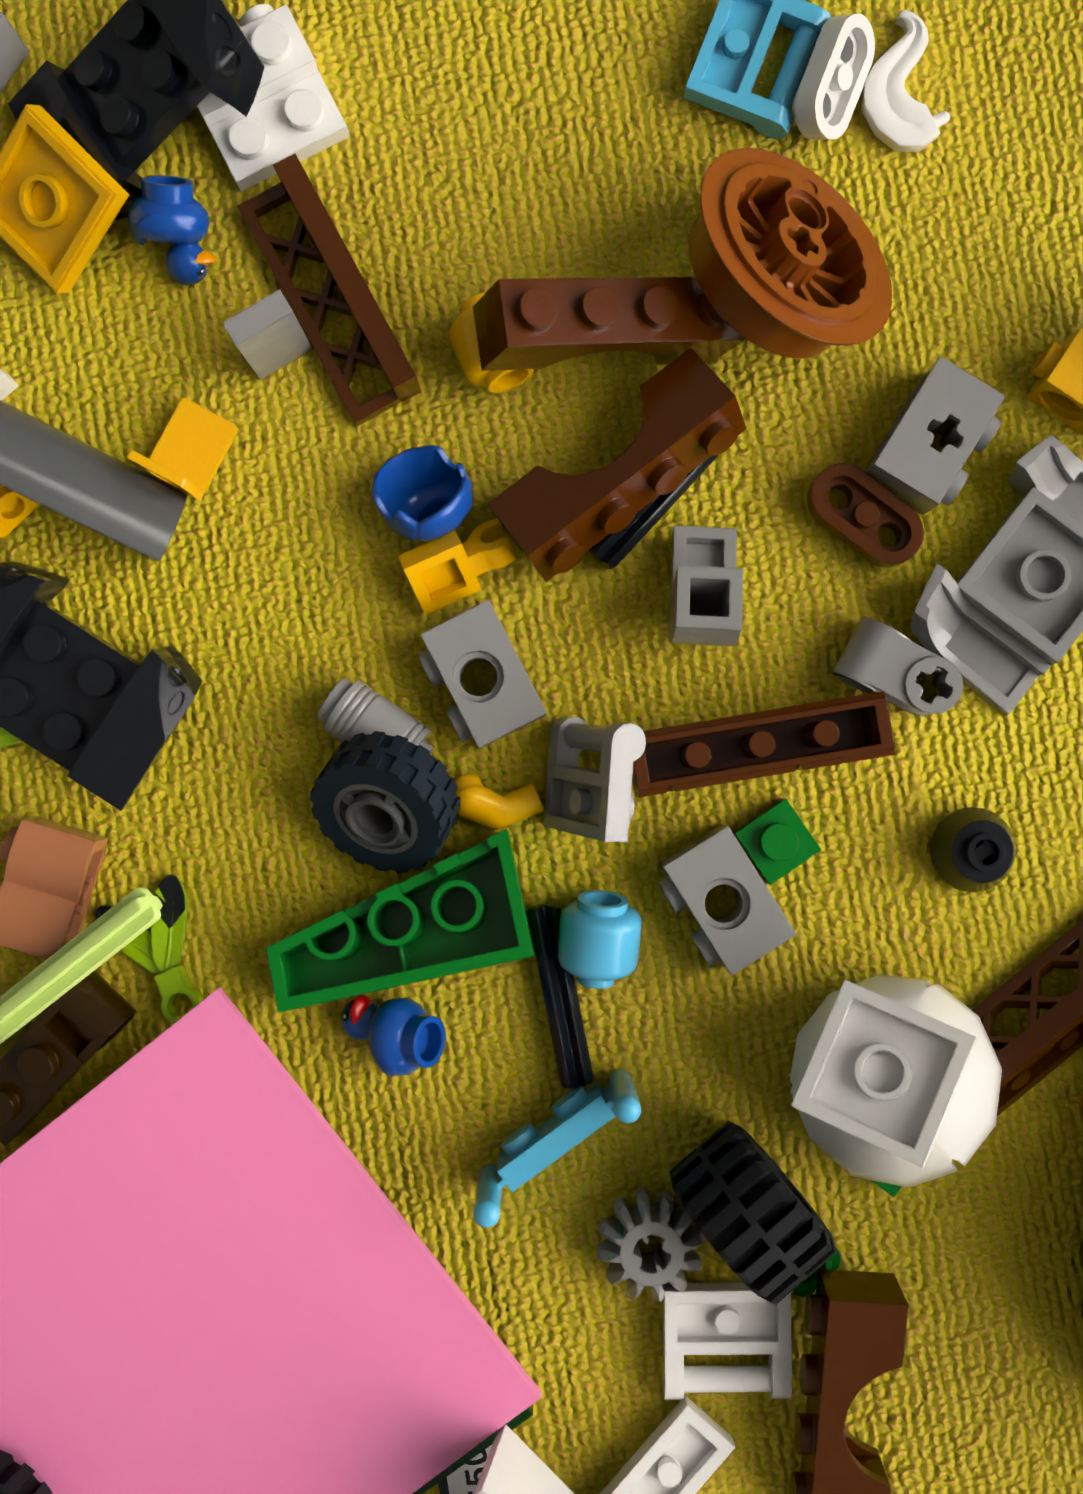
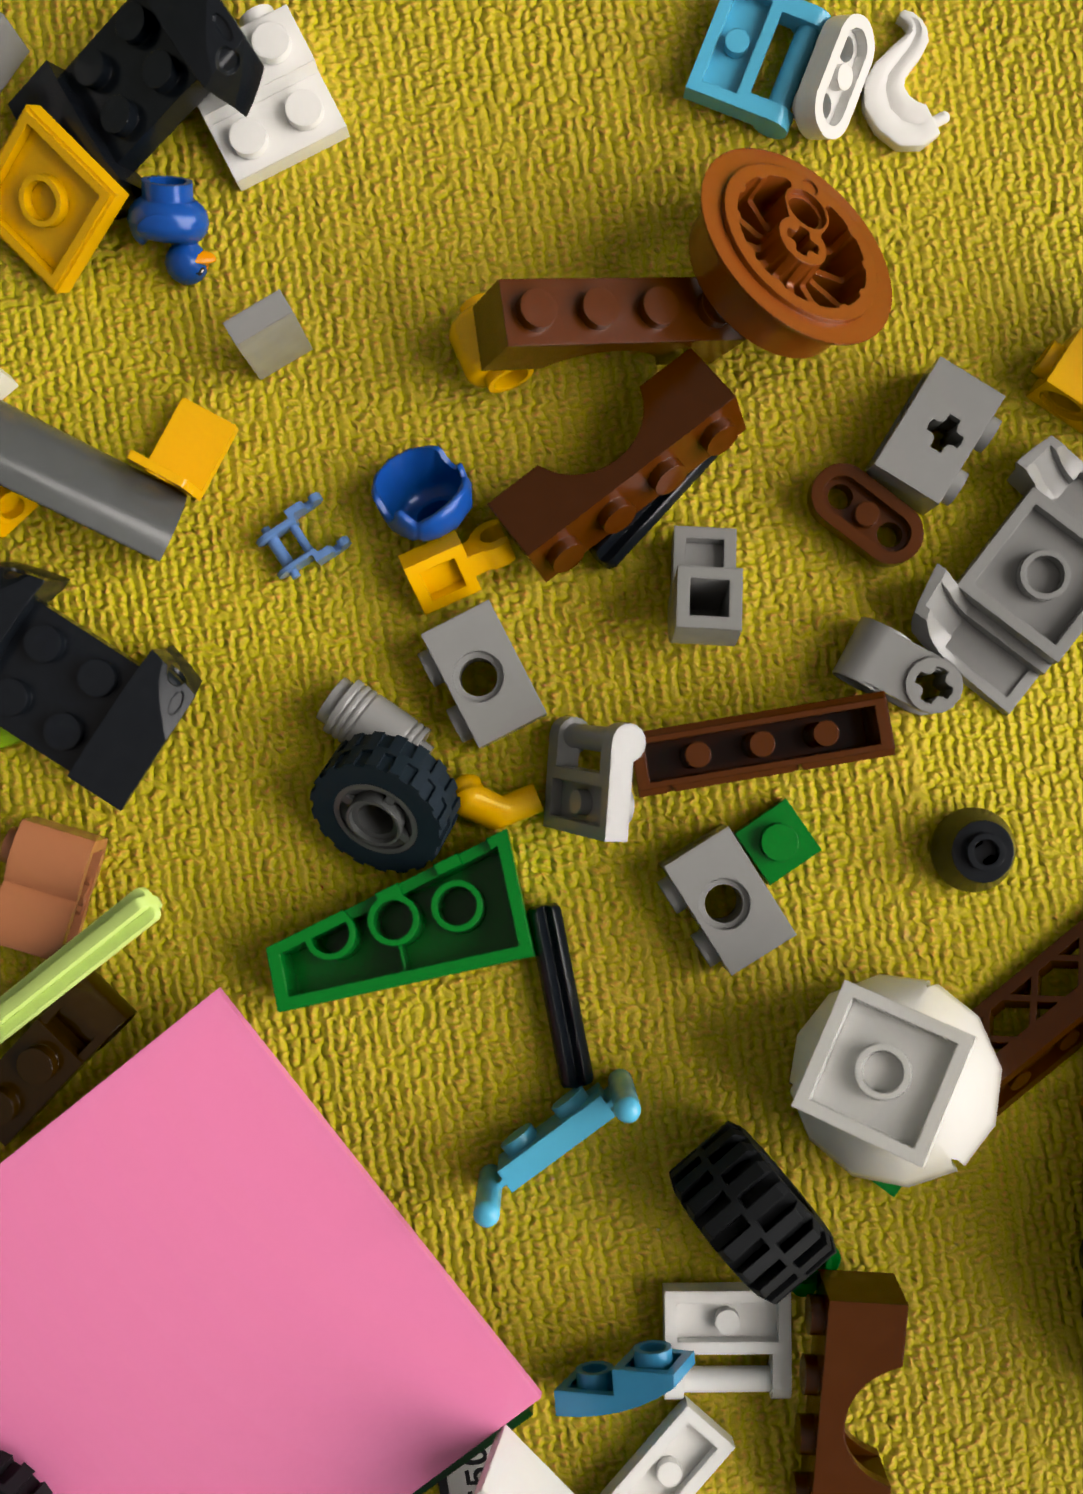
lime piece [95,874,204,1024] -> none
reddish brown fence [237,154,421,427] -> none
blue animal [340,995,446,1077] -> none
medium azure head [558,890,642,989] -> none
light grey gear [596,1187,704,1303] -> none
none -> medium blue piece [256,492,352,580]
none -> dark azure slope [554,1340,695,1417]

